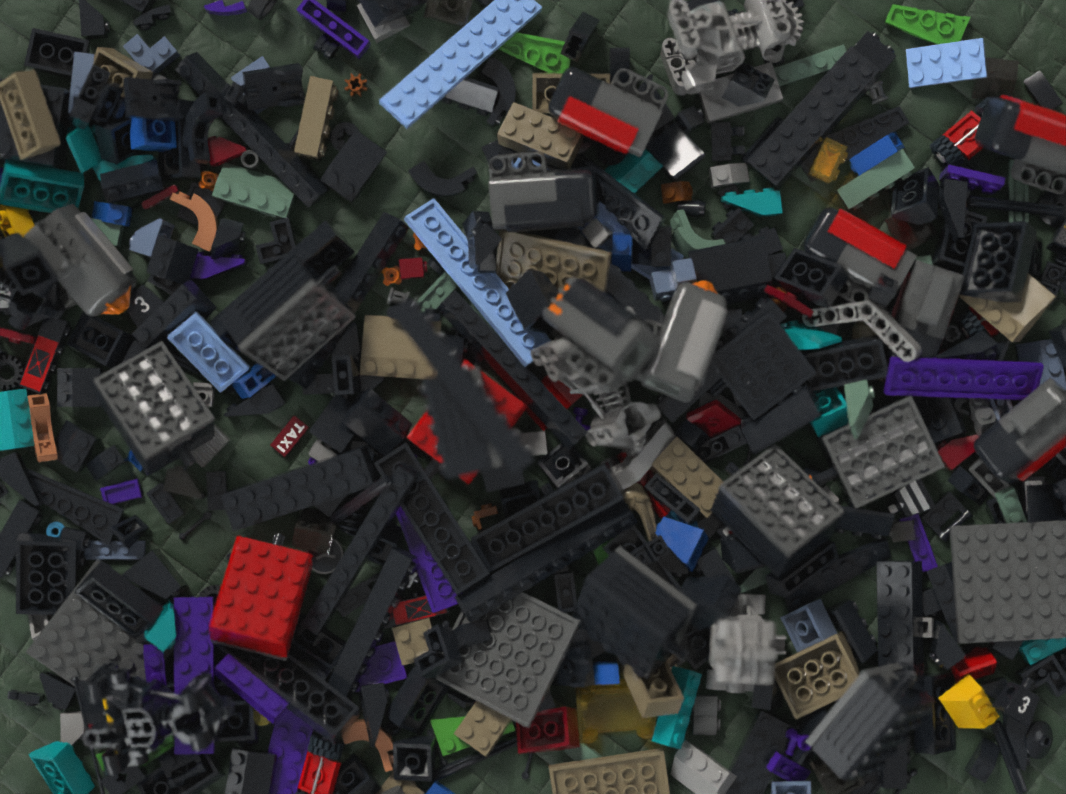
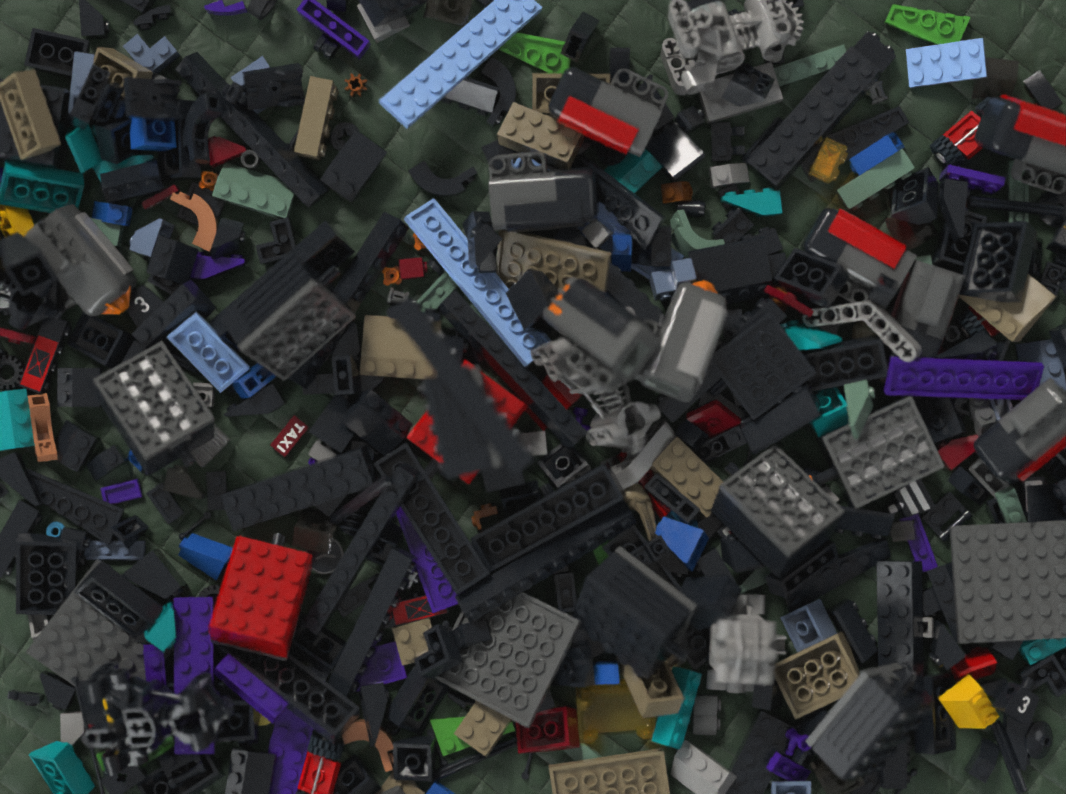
none -> blue slope [178,533,233,581]

